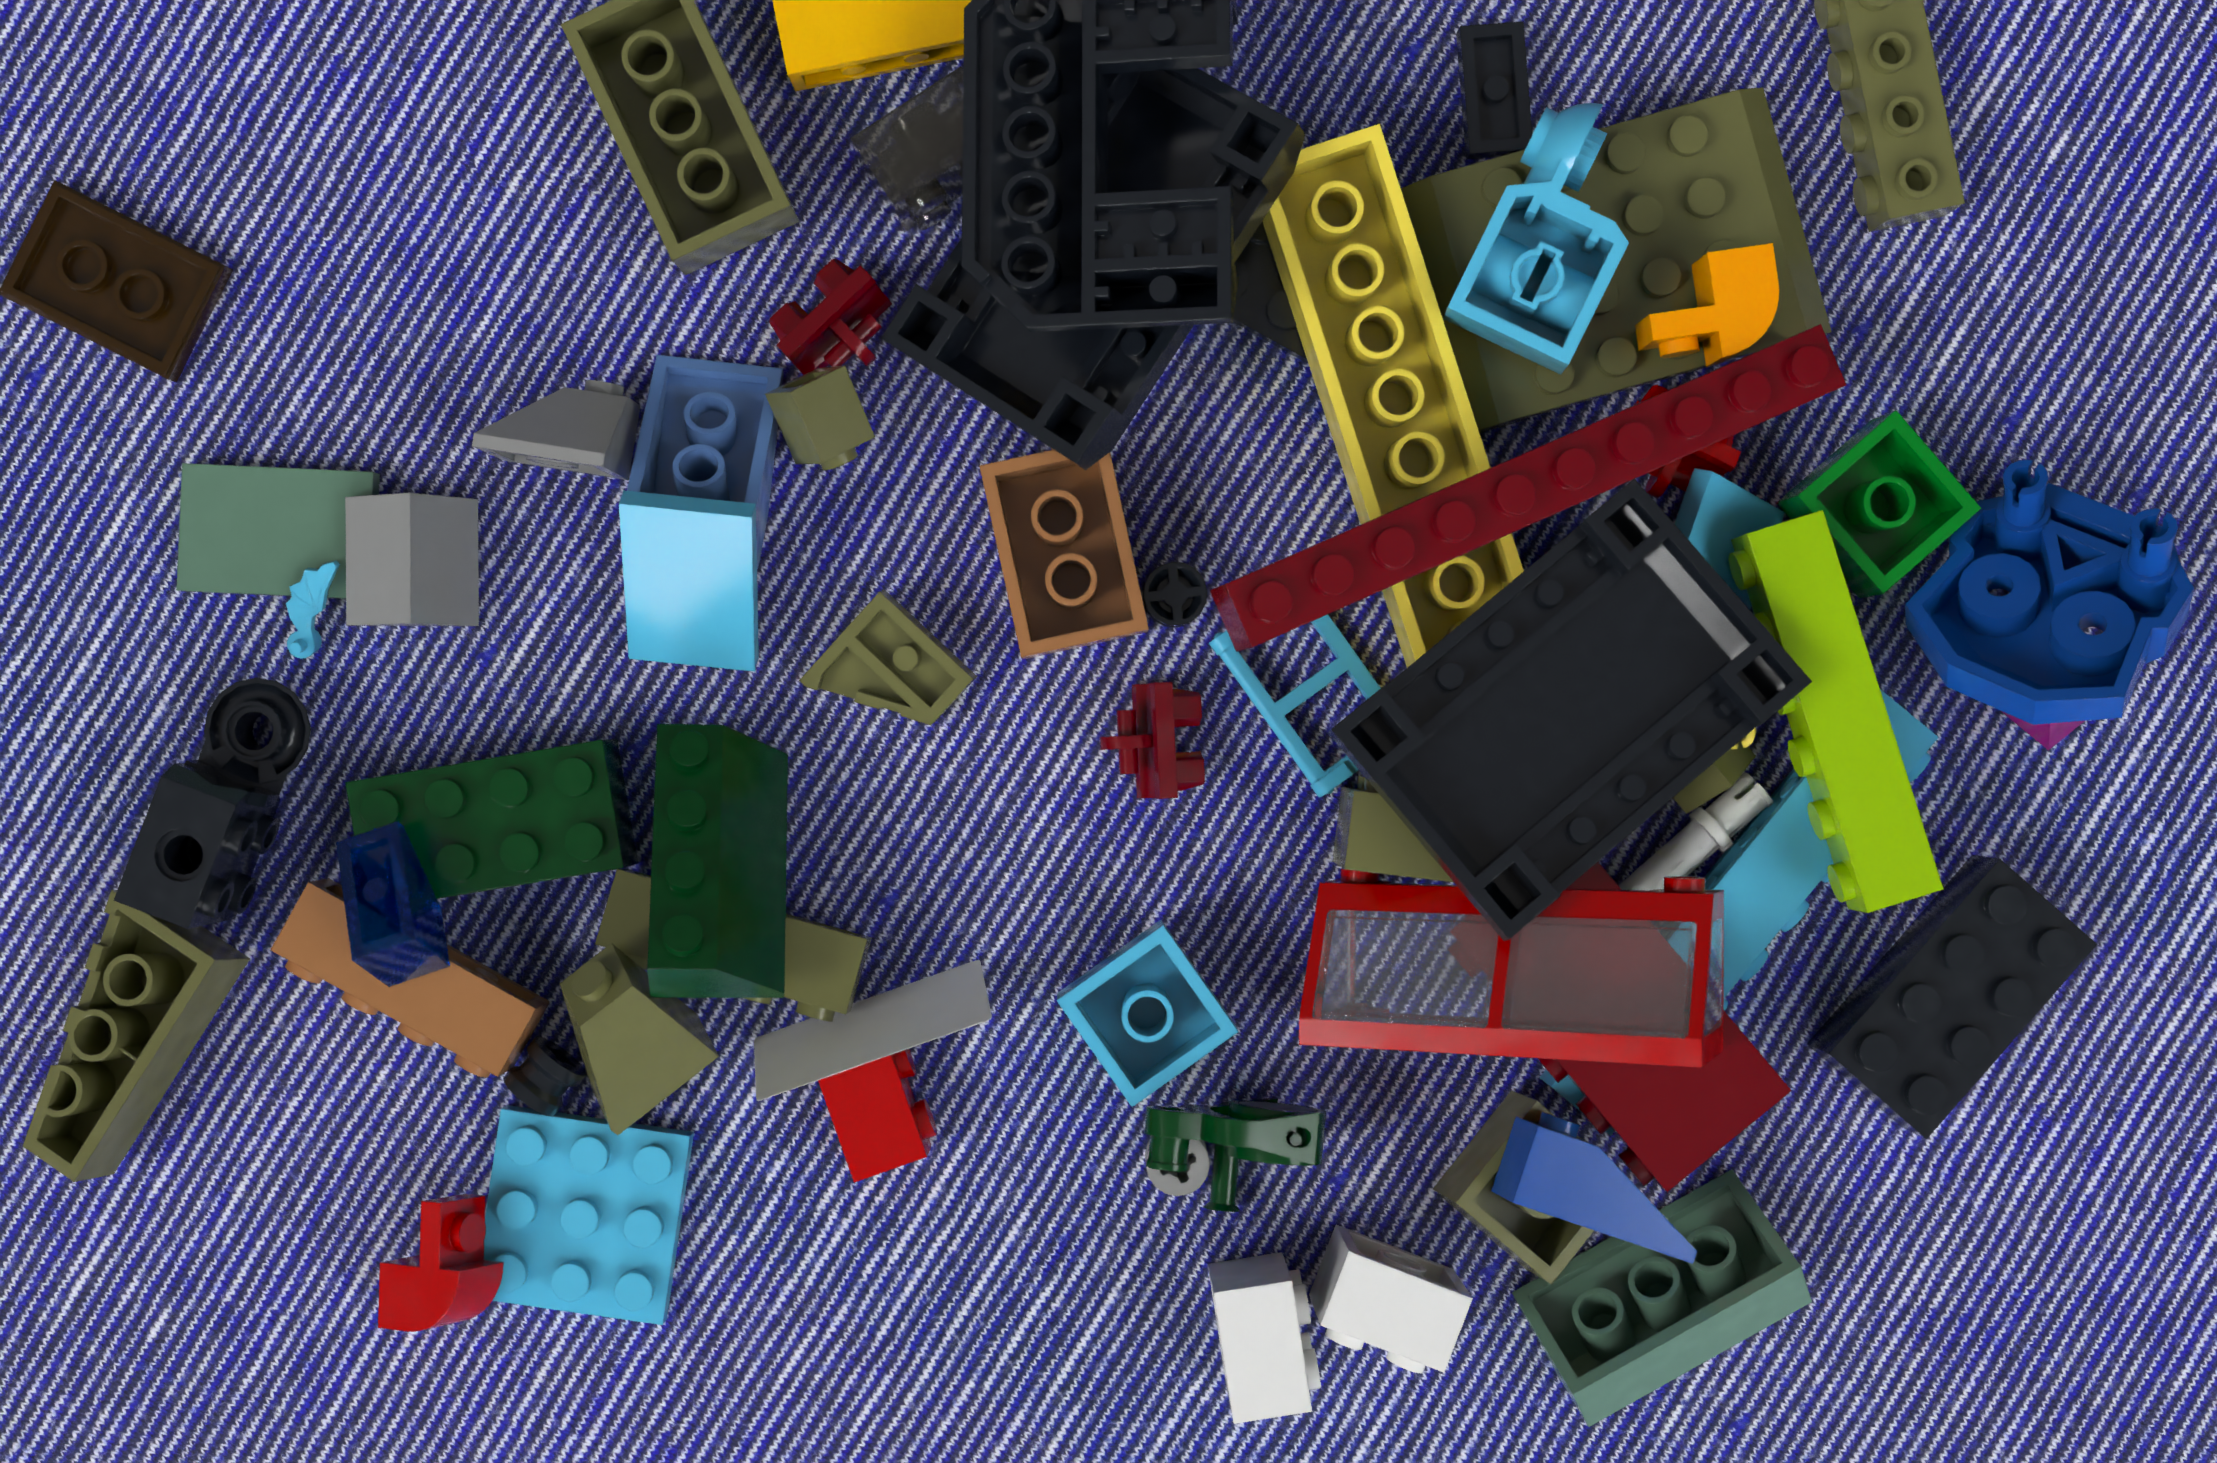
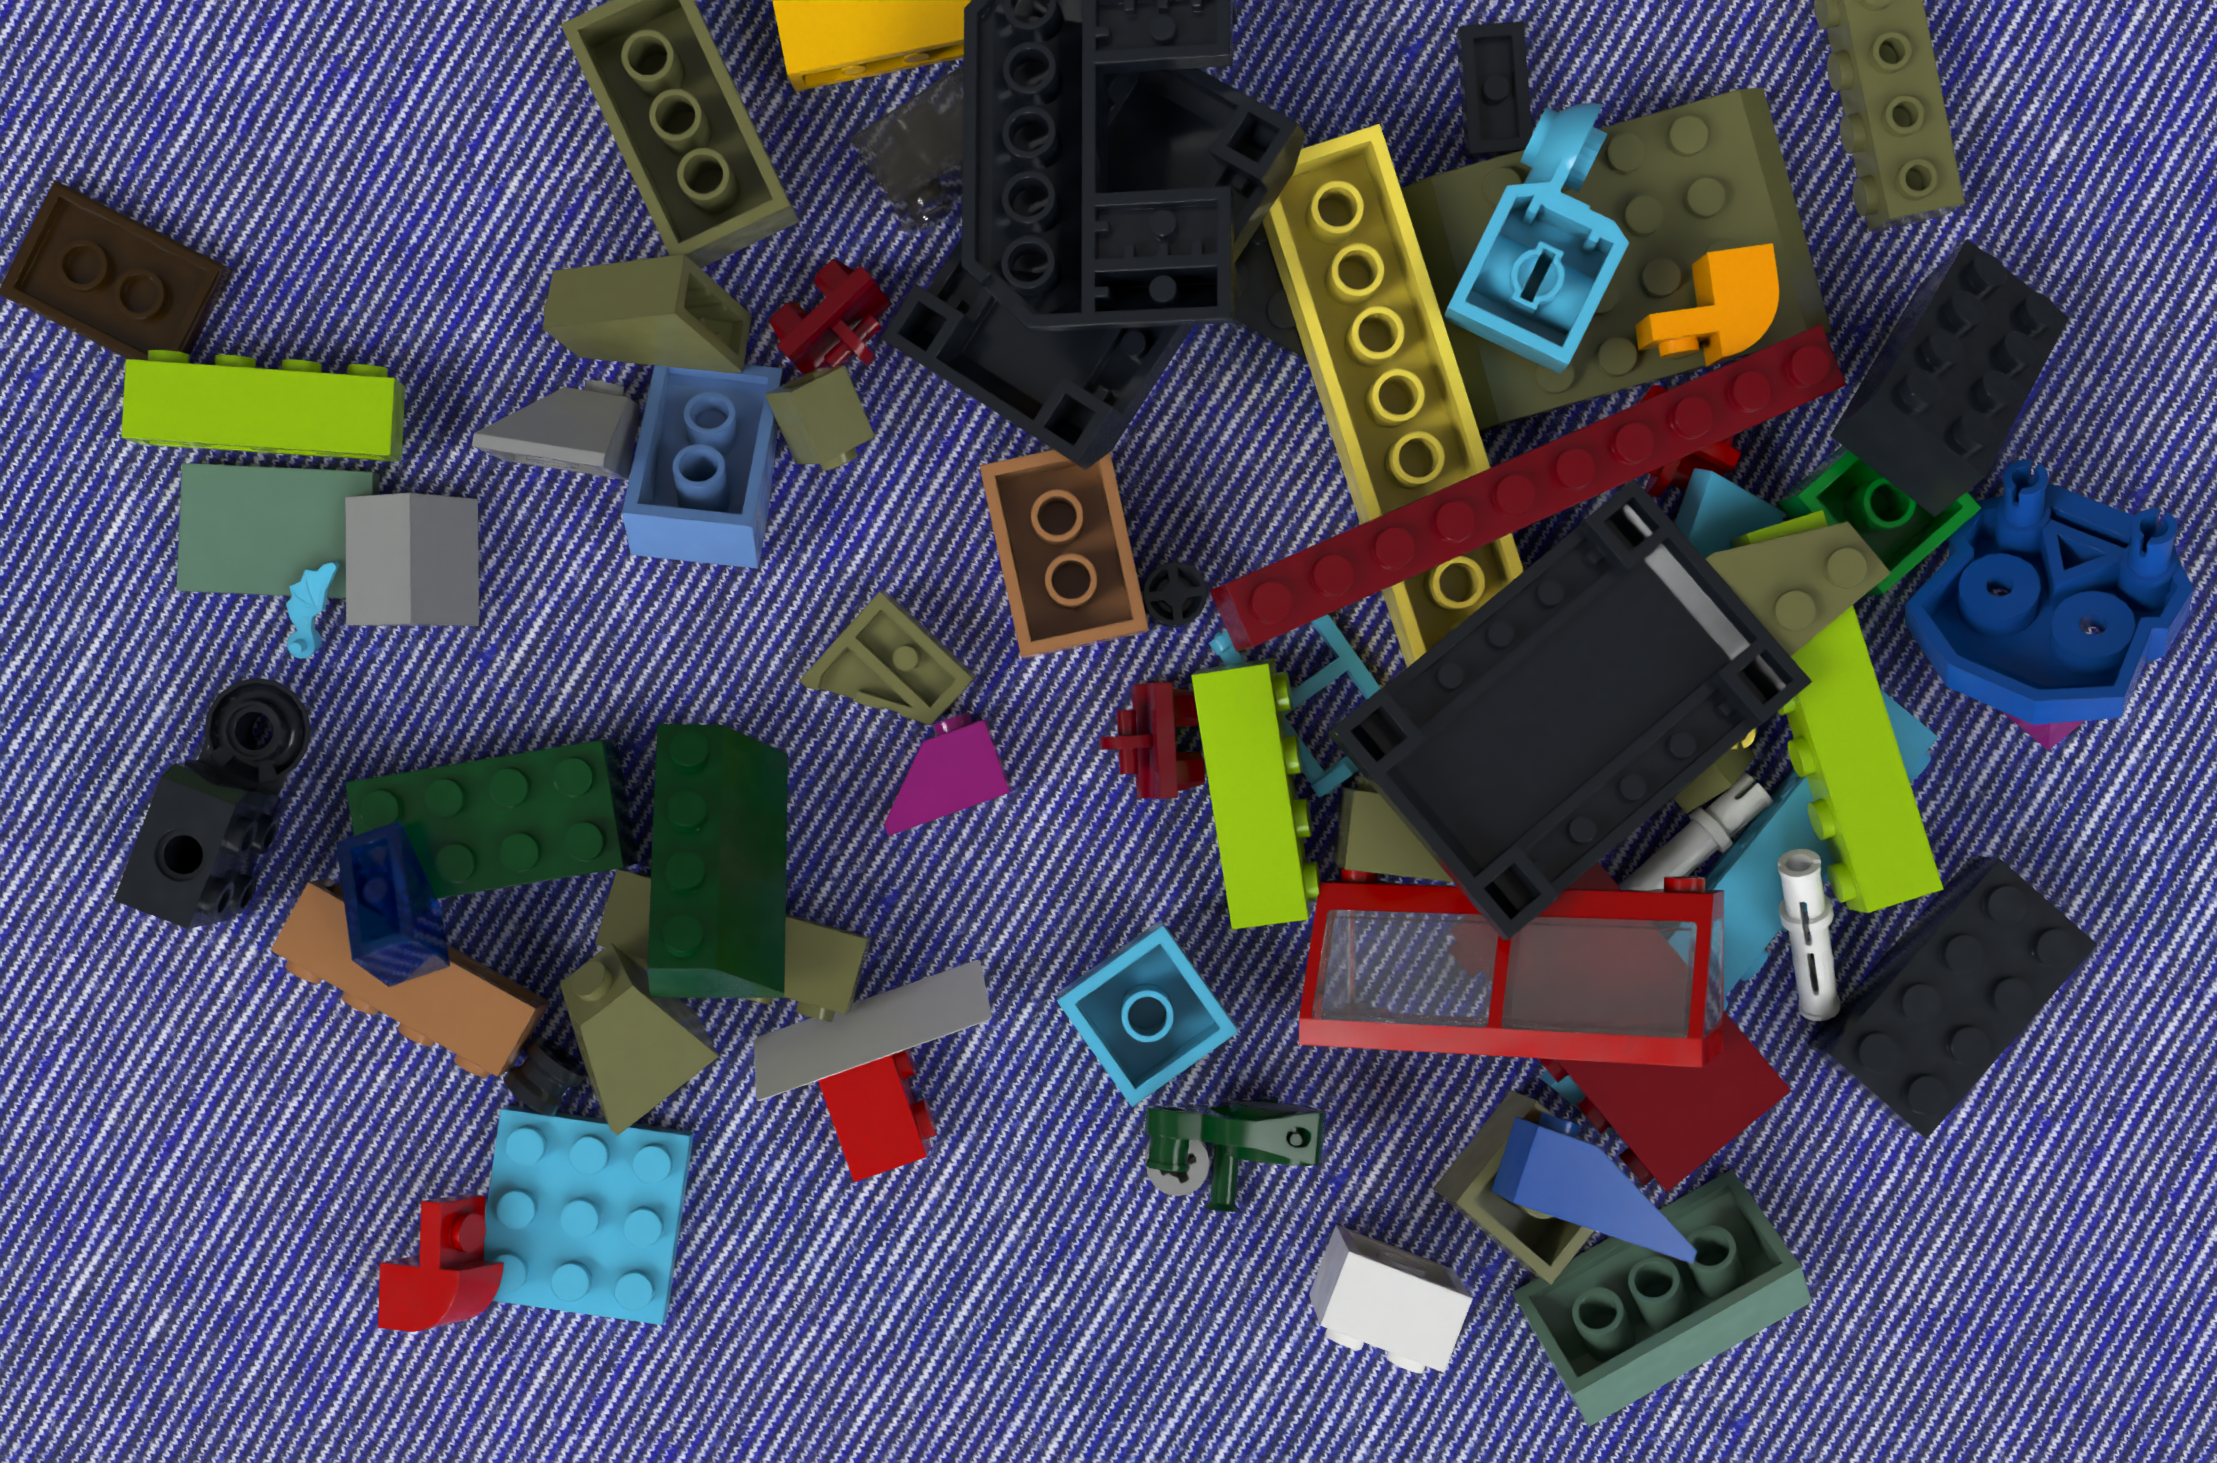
olive wedge [23,890,250,1182] -> none
medium azure tile [619,490,759,672] -> none
white brick [1208,1252,1321,1424] -> none
none -> lime brick [121,350,405,462]
none -> olive slope [542,254,752,373]
none -> magenta slope [884,712,1012,836]
none -> lime brick [1191,658,1321,930]
none -> olive wing [1704,522,1891,657]
none -> white pin [1778,849,1840,1021]
none -> black brick [1830,239,2069,517]

